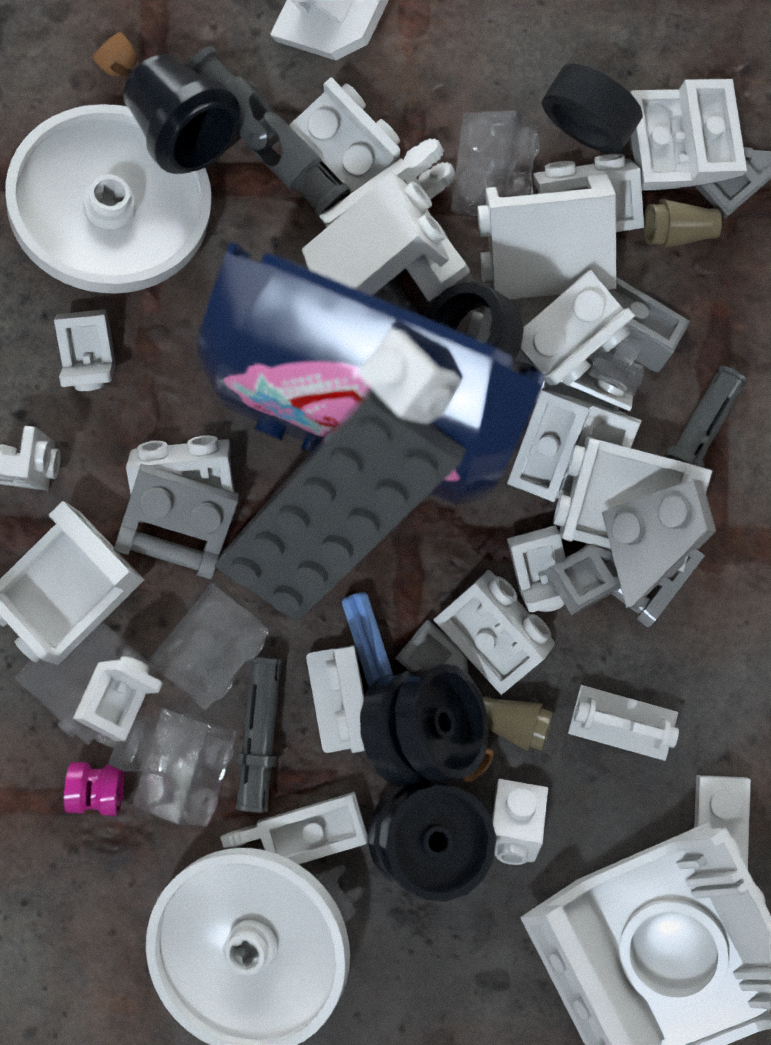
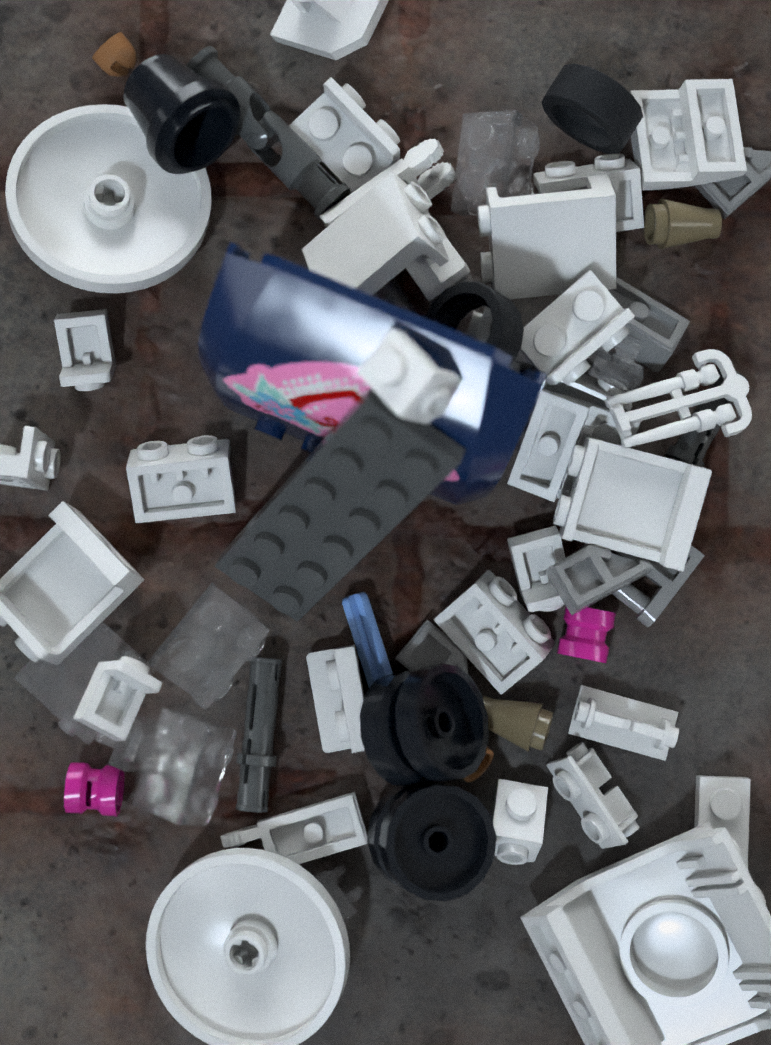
light grey plate [113,464,239,580] -> none
light grey wing [602,479,716,608] -> none
none -> white hinge [546,742,640,849]
none -> dark pink wheel [557,606,616,663]
none -> white piece [605,349,752,448]

